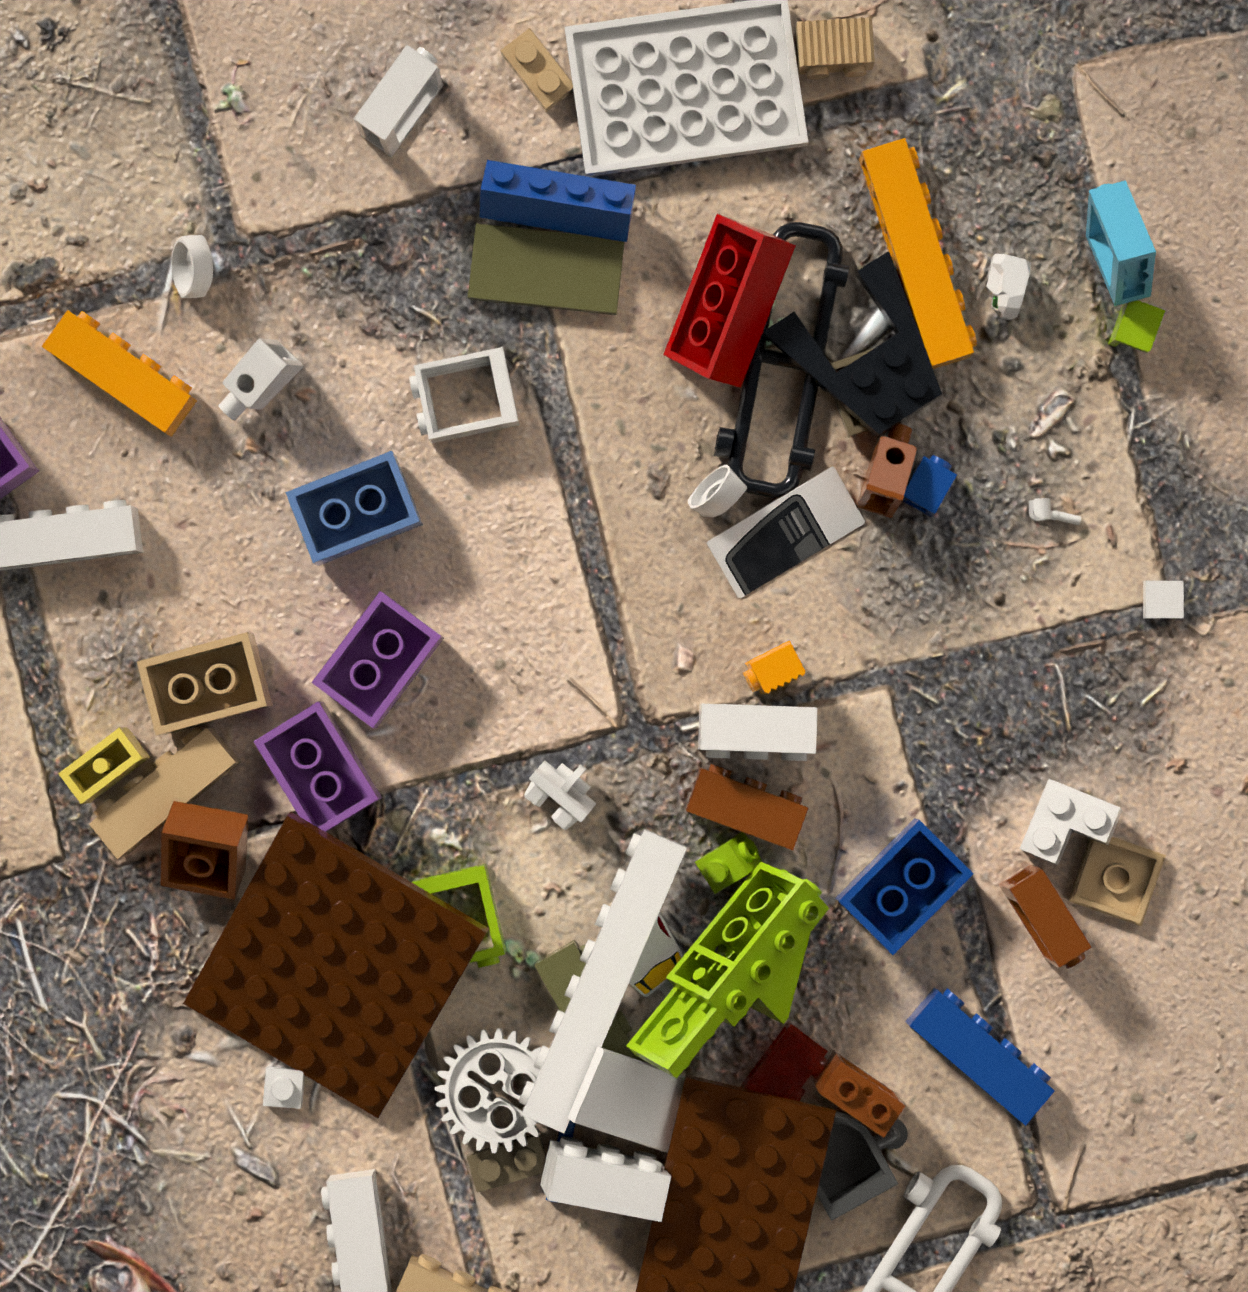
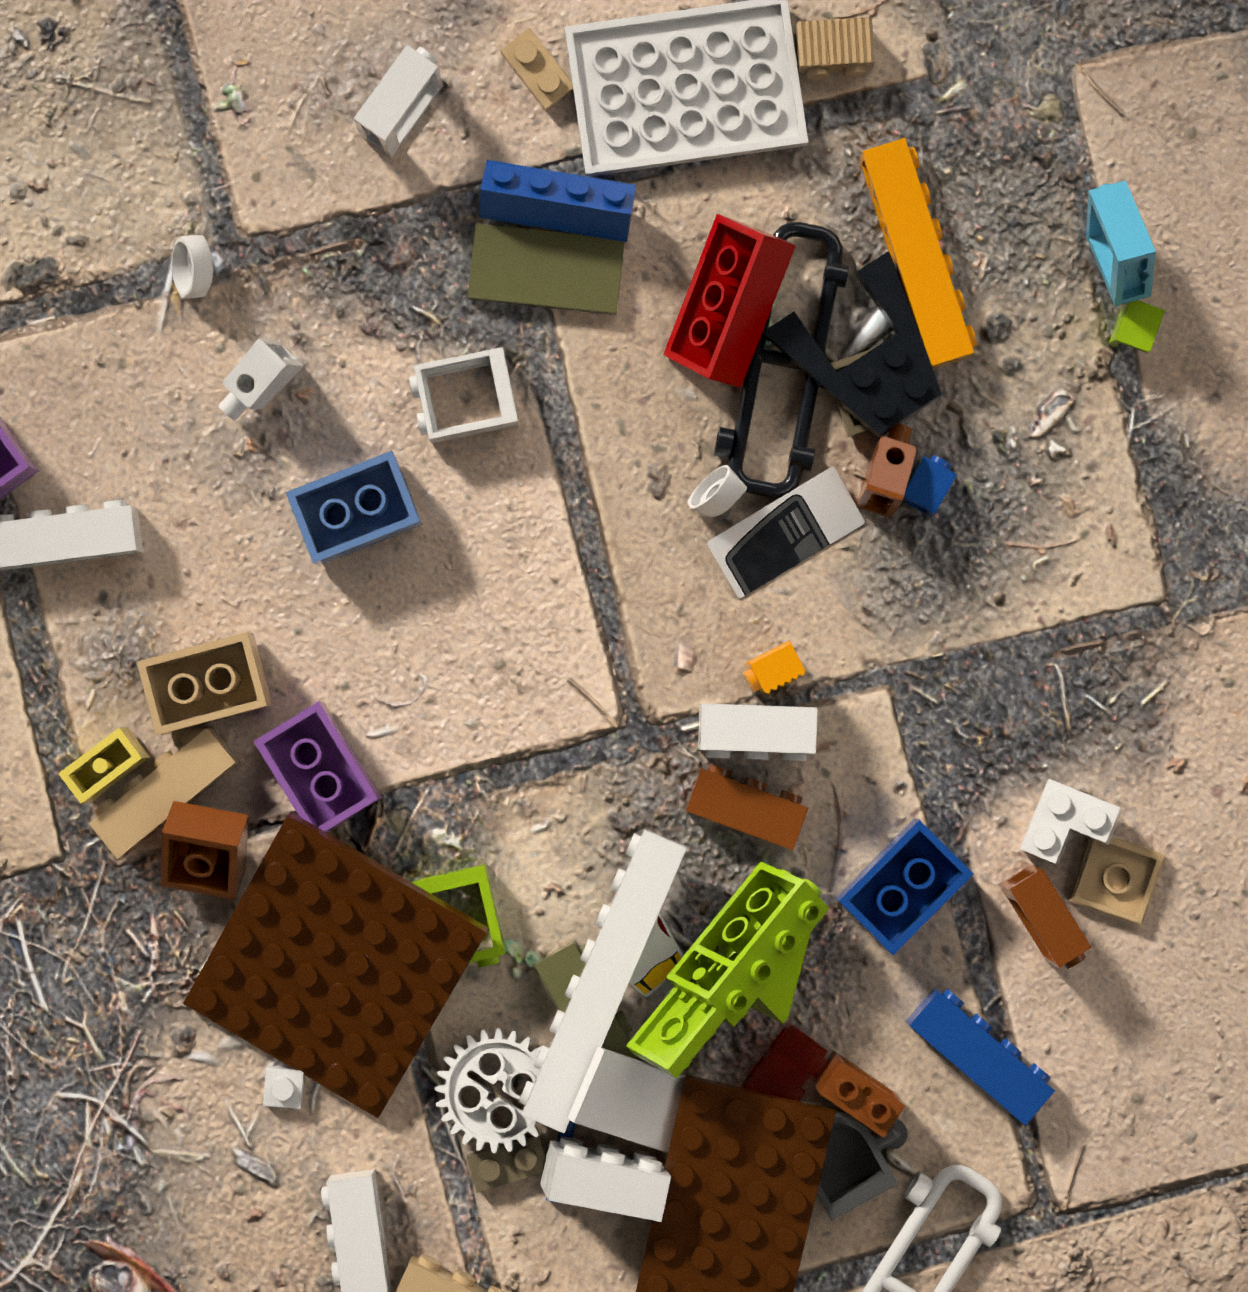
light orange brick [41,310,197,437] -> none
medium lavender brick [311,591,444,728] -> none
white hips [524,761,596,830] -> none
lime bracket [695,832,762,894] -> none
white rock [986,254,1031,320] -> none
white hand [1029,498,1081,525] -> none
white tile [1143,581,1184,619] -> none

